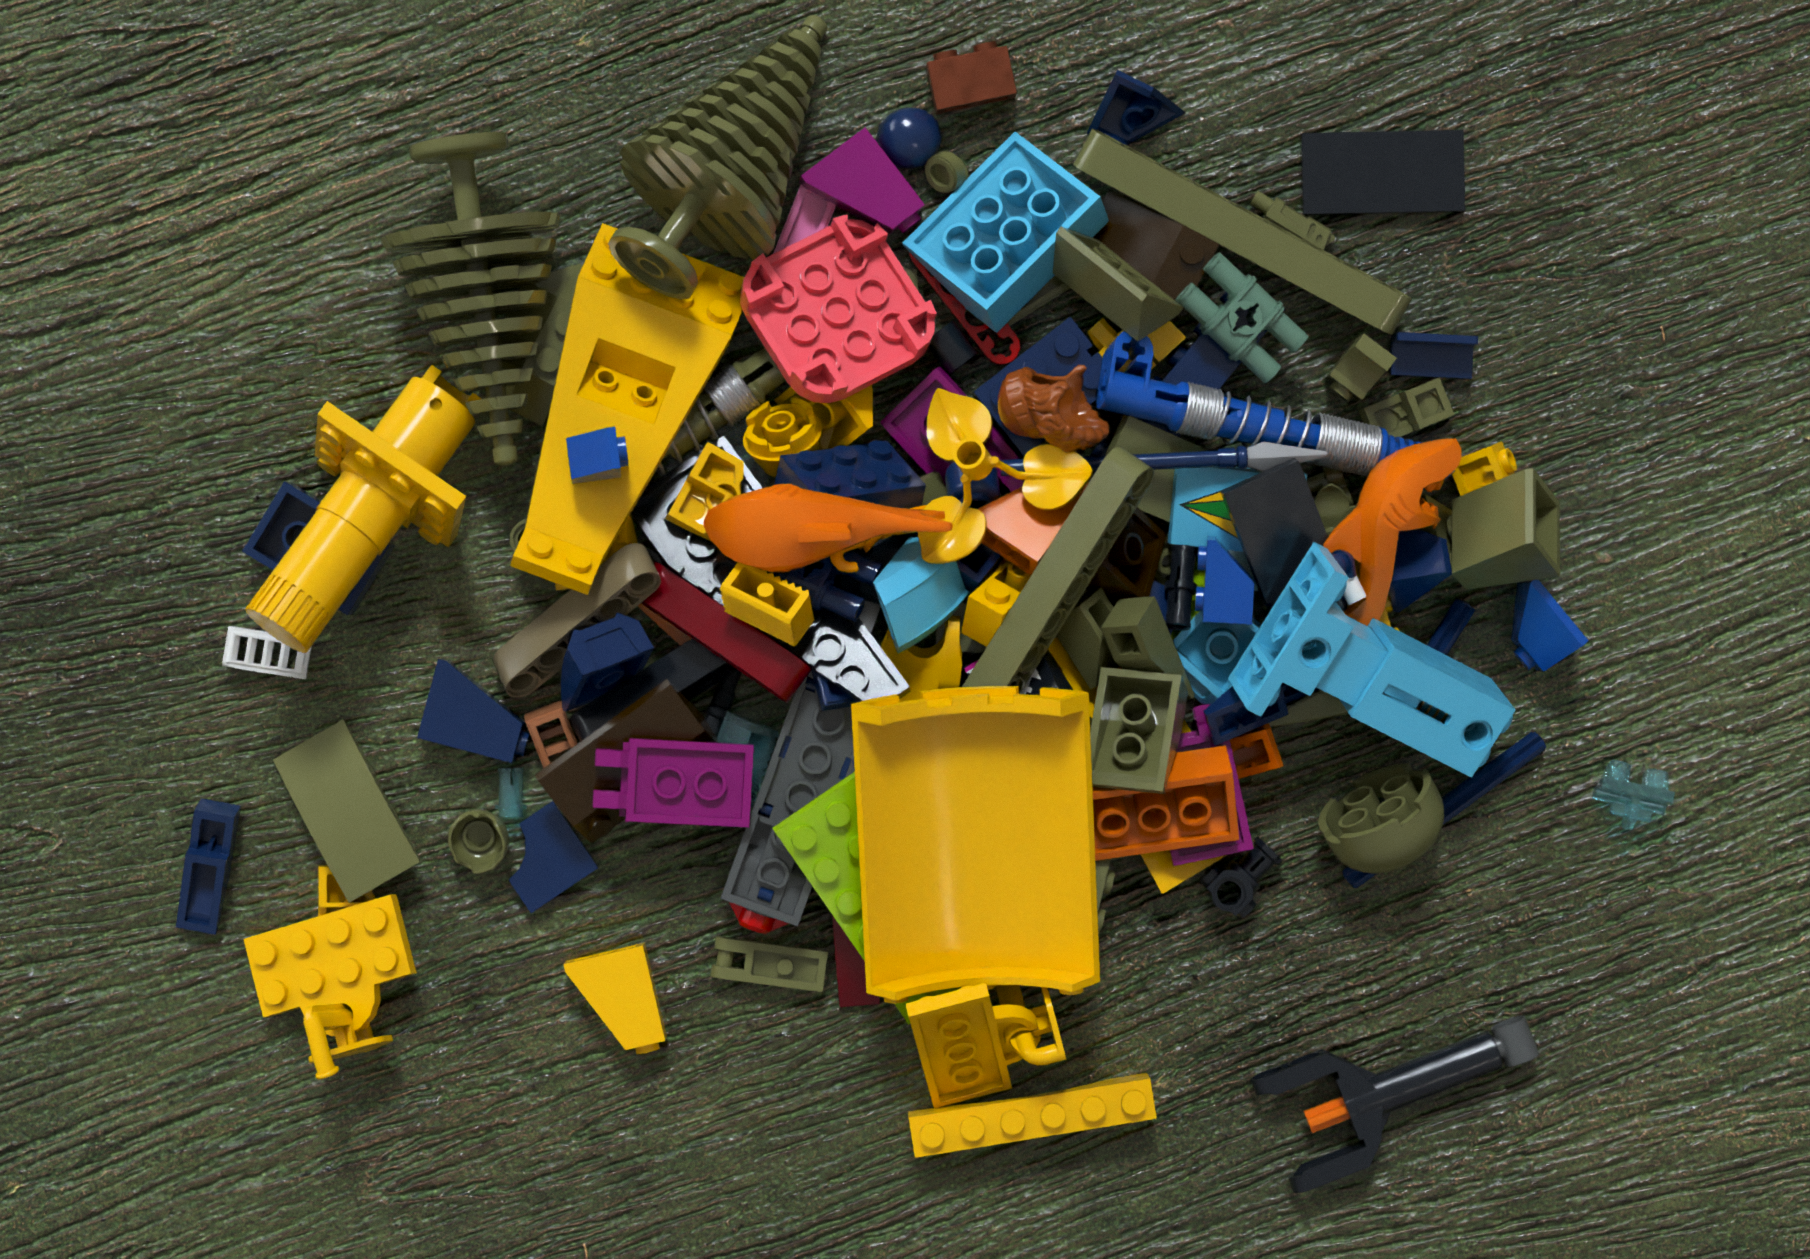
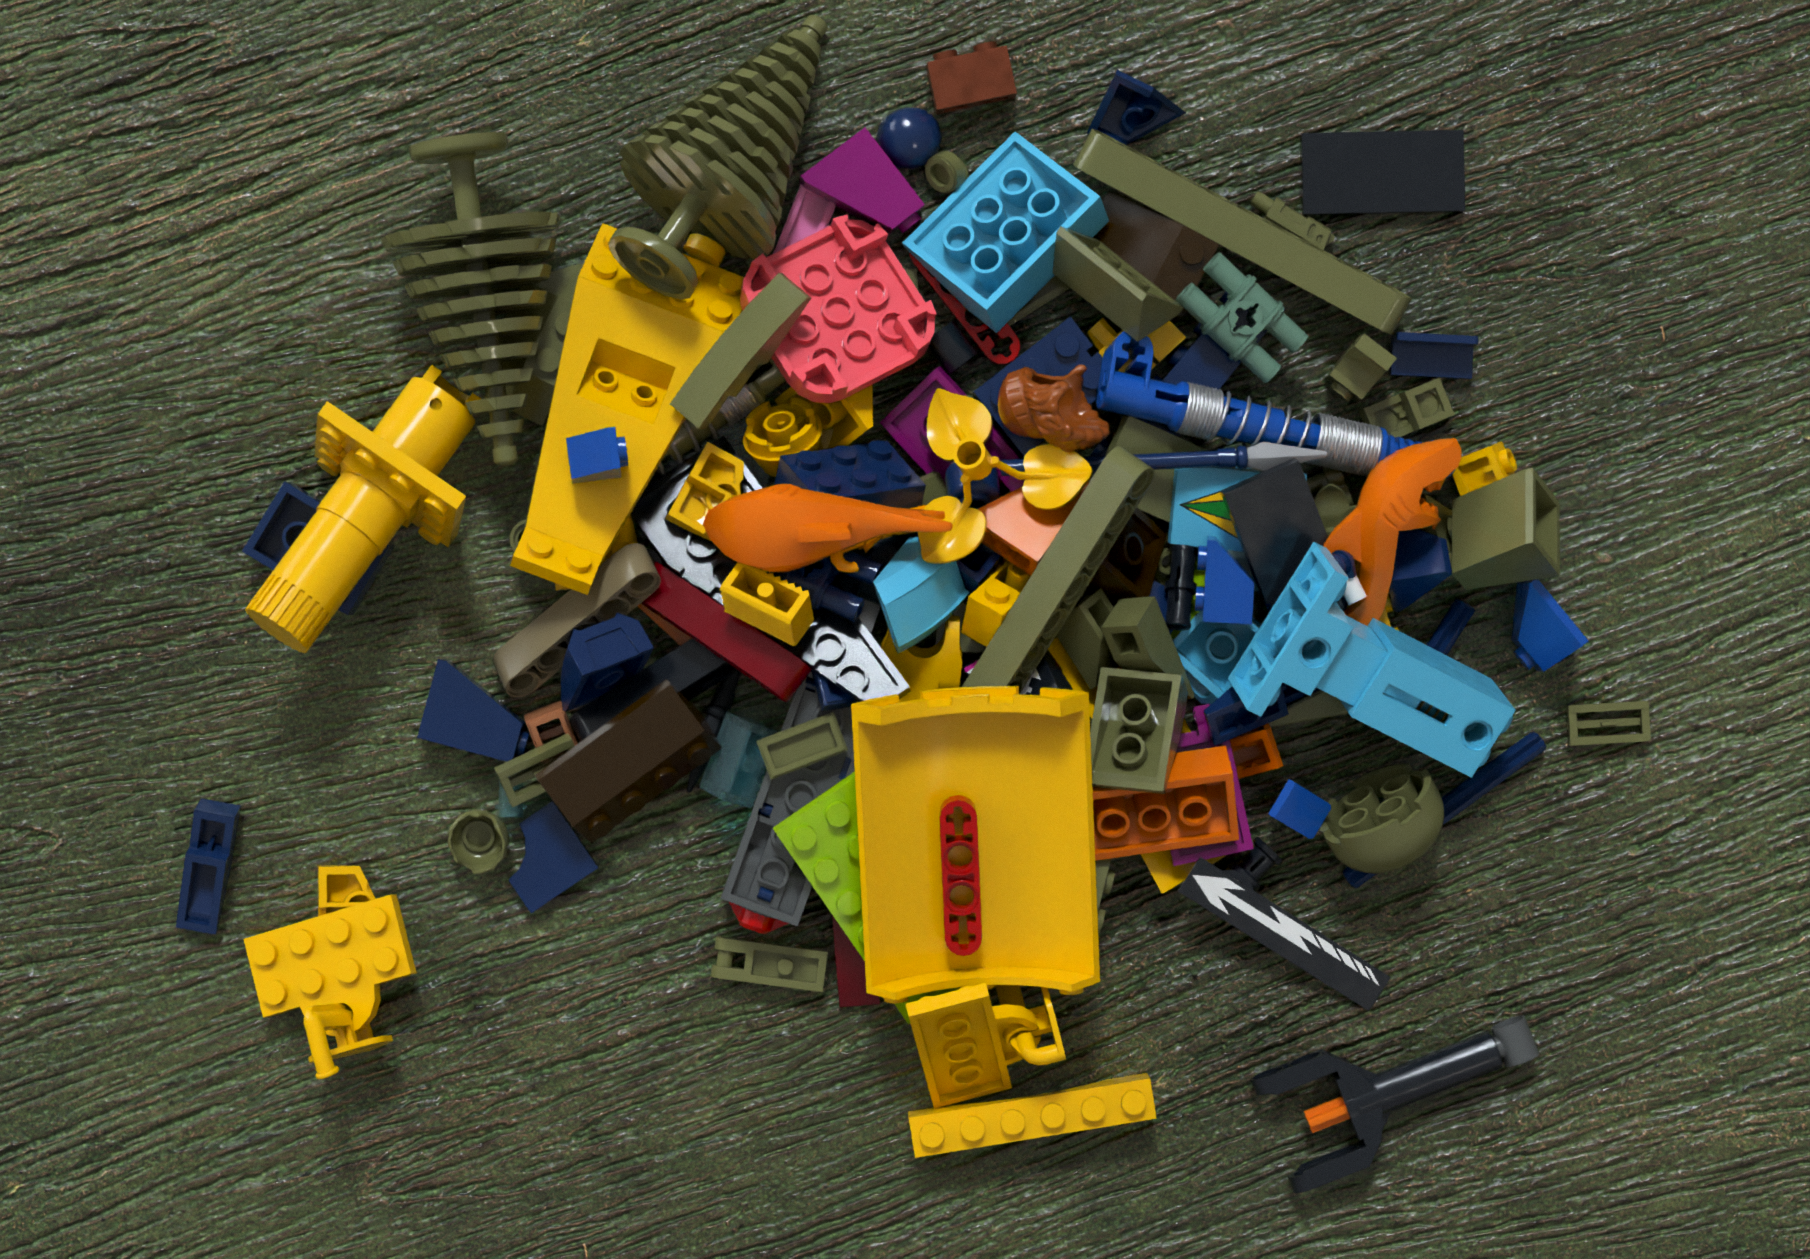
white slope [222,626,312,679] -> none
olive slope [273,719,421,903] -> none
yellow slope [563,942,667,1054] -> none
magenta tile [592,738,754,828] -> none
clear light blue hips [1592,760,1675,831] -> none
none -> olive tile [494,733,575,808]
none -> olive slope [670,273,811,429]
none -> yellow tile [683,233,726,267]
none -> olive tile [756,711,848,779]
none -> red beam [939,795,982,956]
none -> black sticker [1178,857,1391,1011]
none -> blue slope [1268,779,1331,839]
none -> olive tile [1565,700,1651,746]

